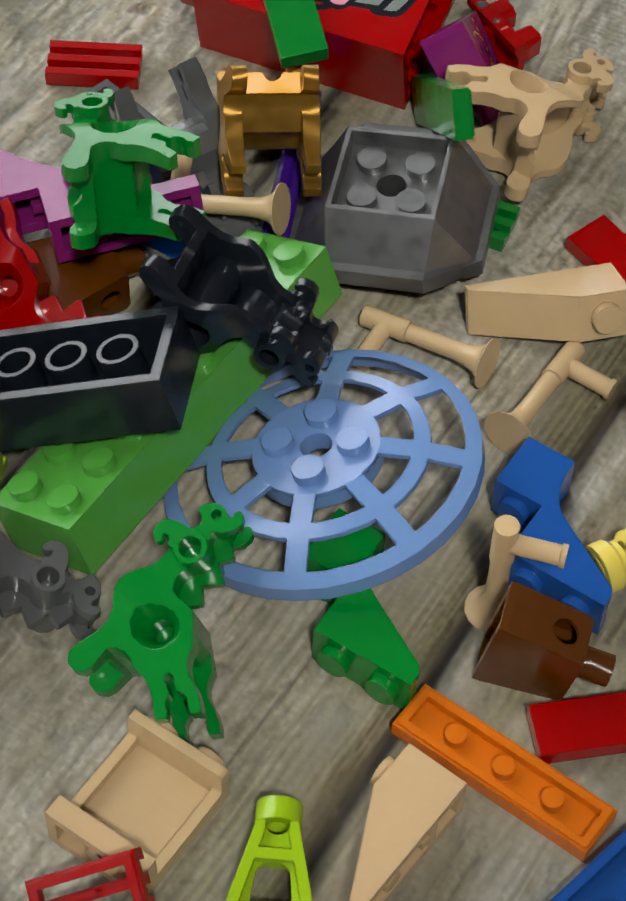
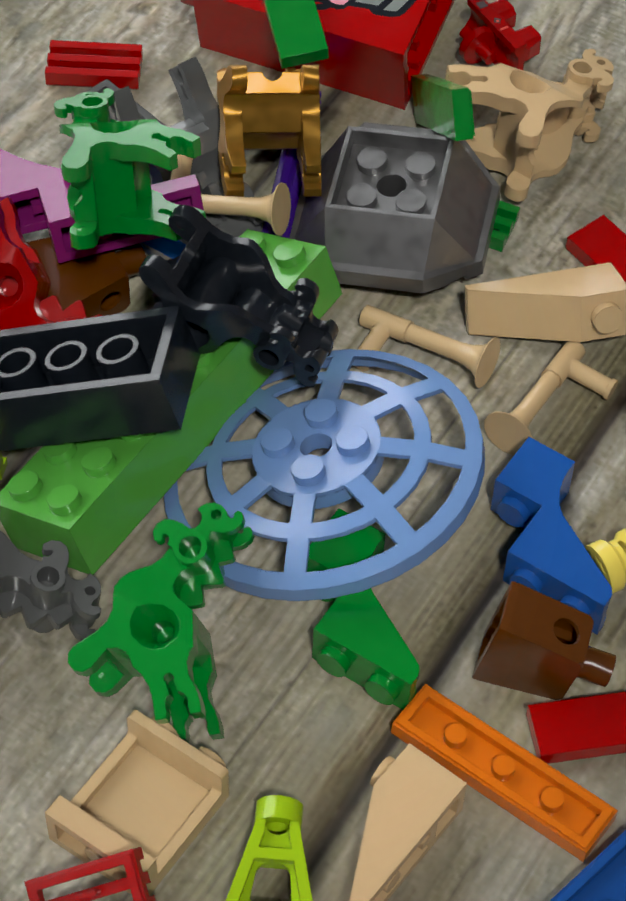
magenta torso [419,11,500,126] -> none
tan piece [464,515,570,632] -> none

